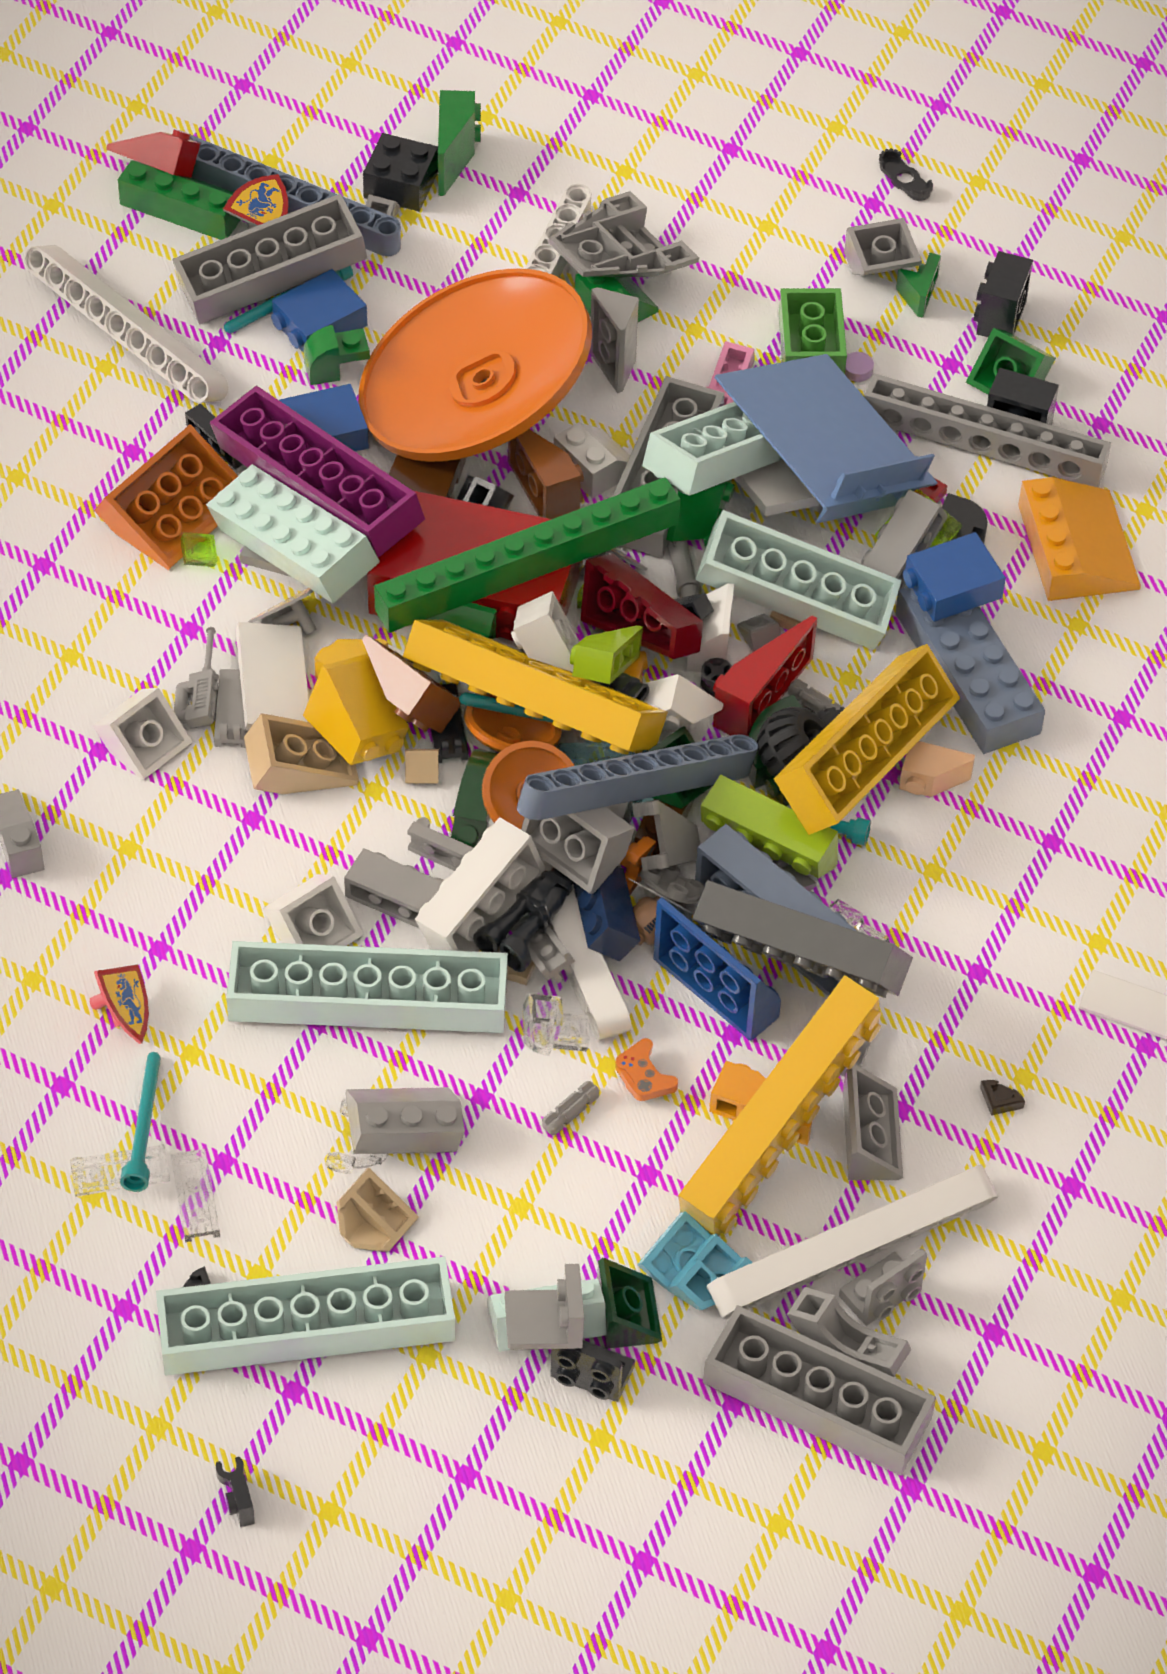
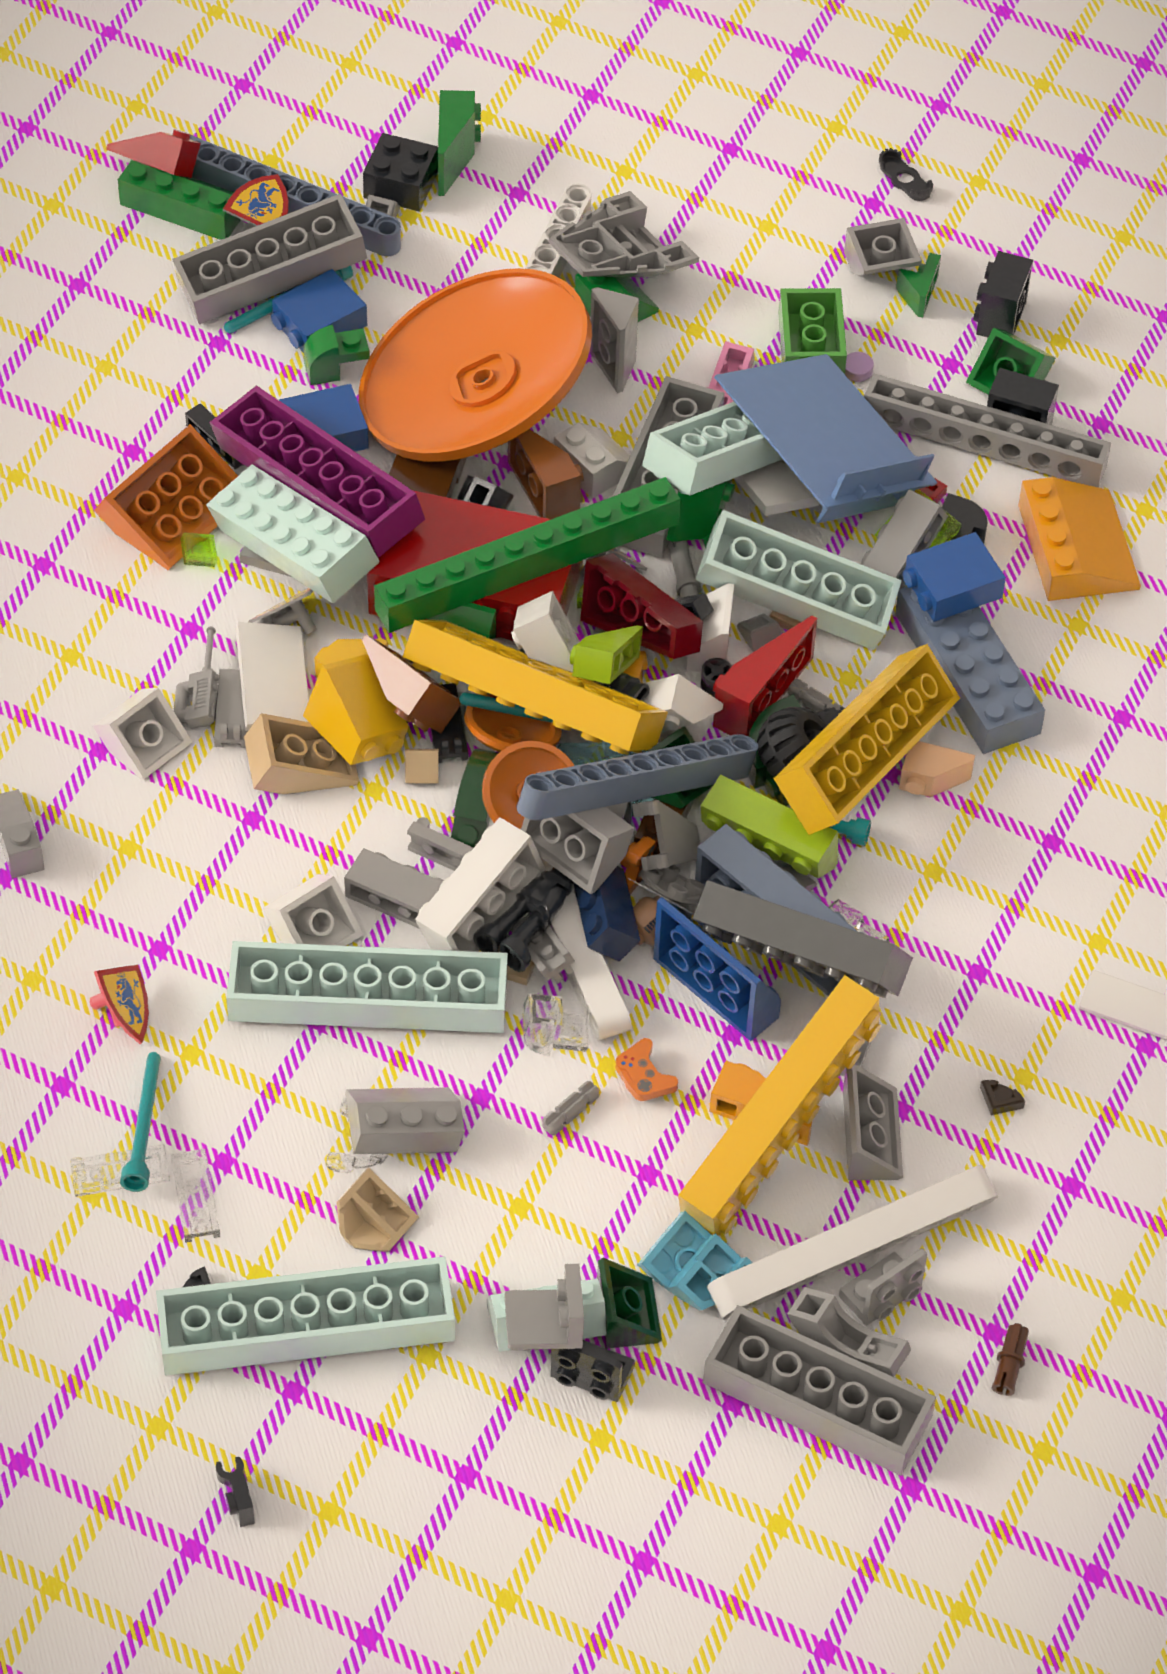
white beam [24,245,228,403] -> none
none -> reddish brown axle [991,1323,1029,1396]

